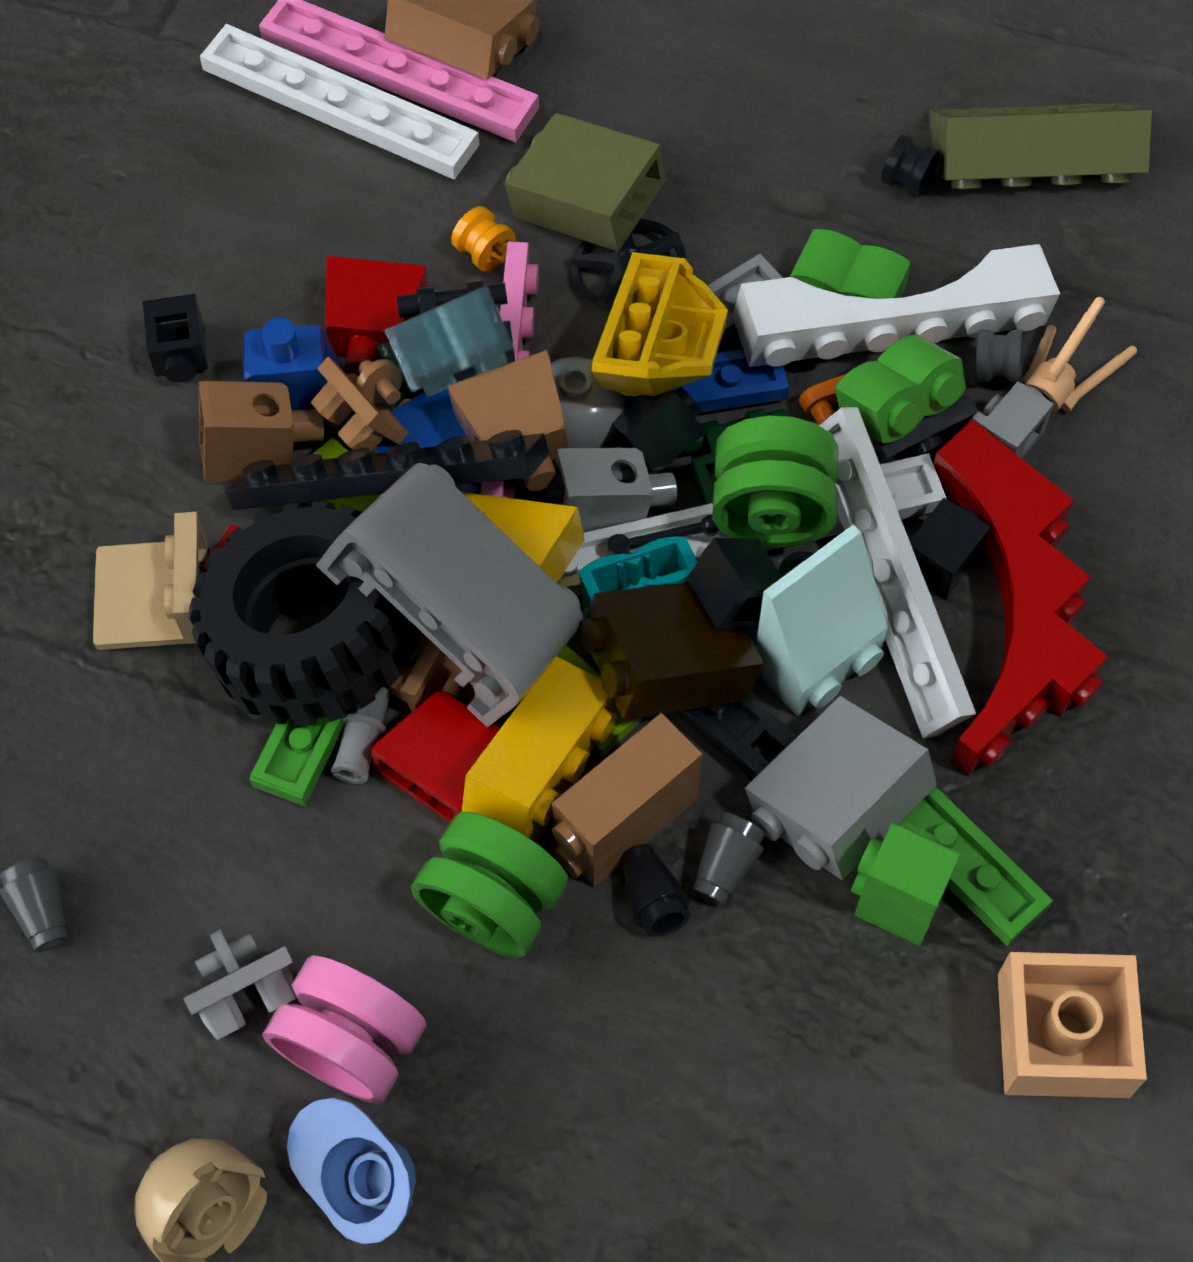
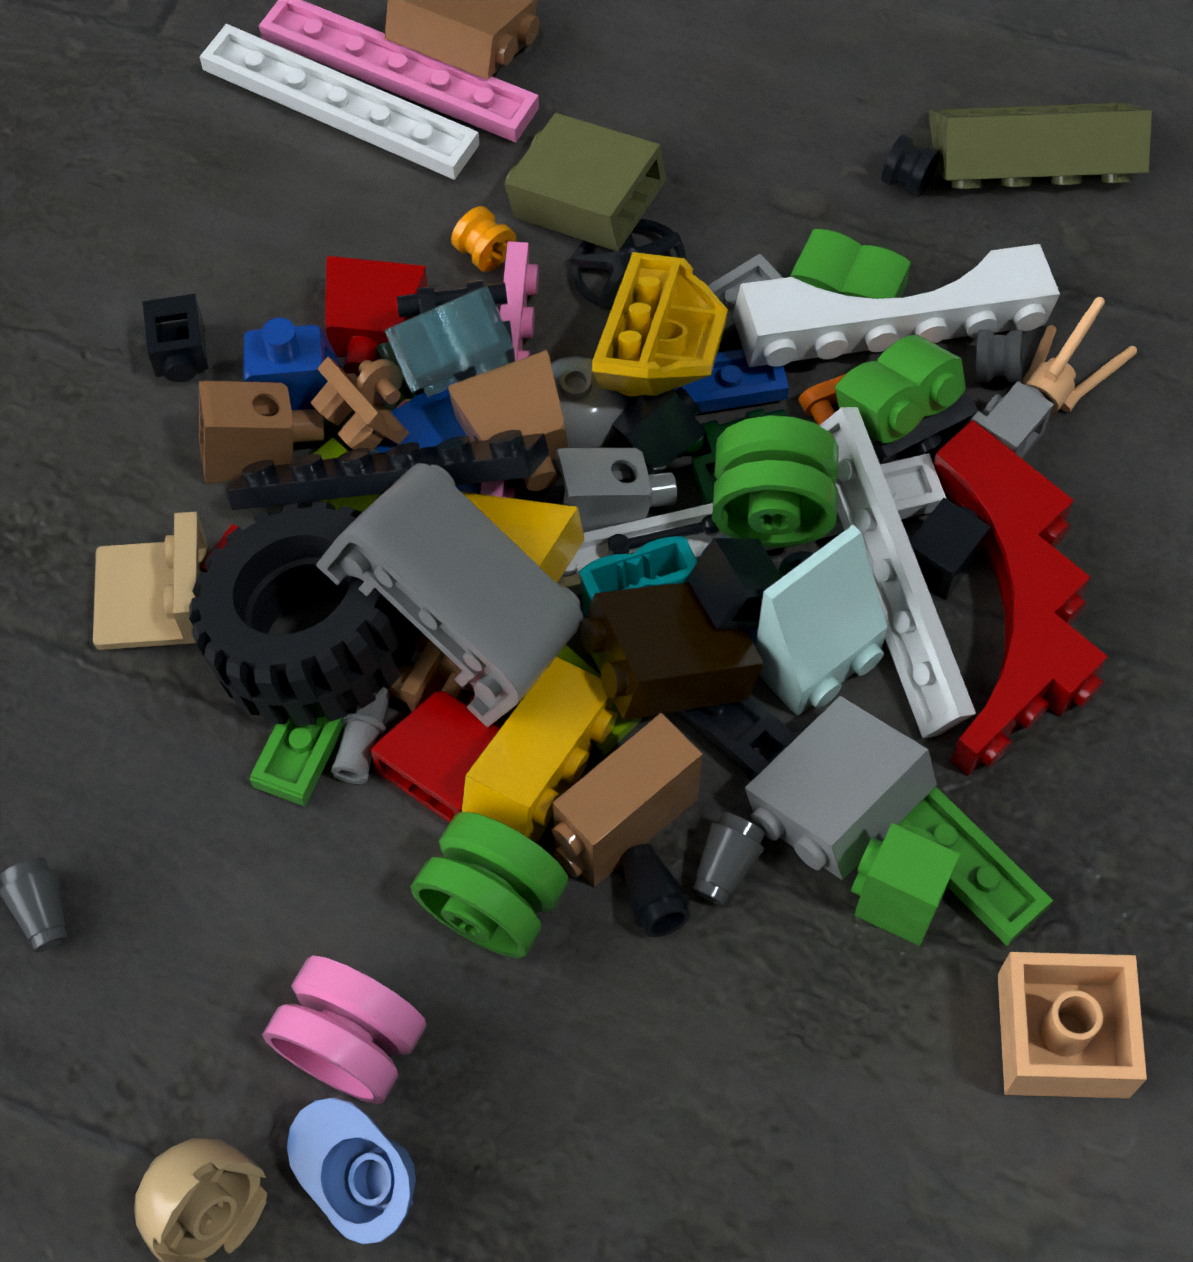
light grey hips [183,929,297,1040] -> none

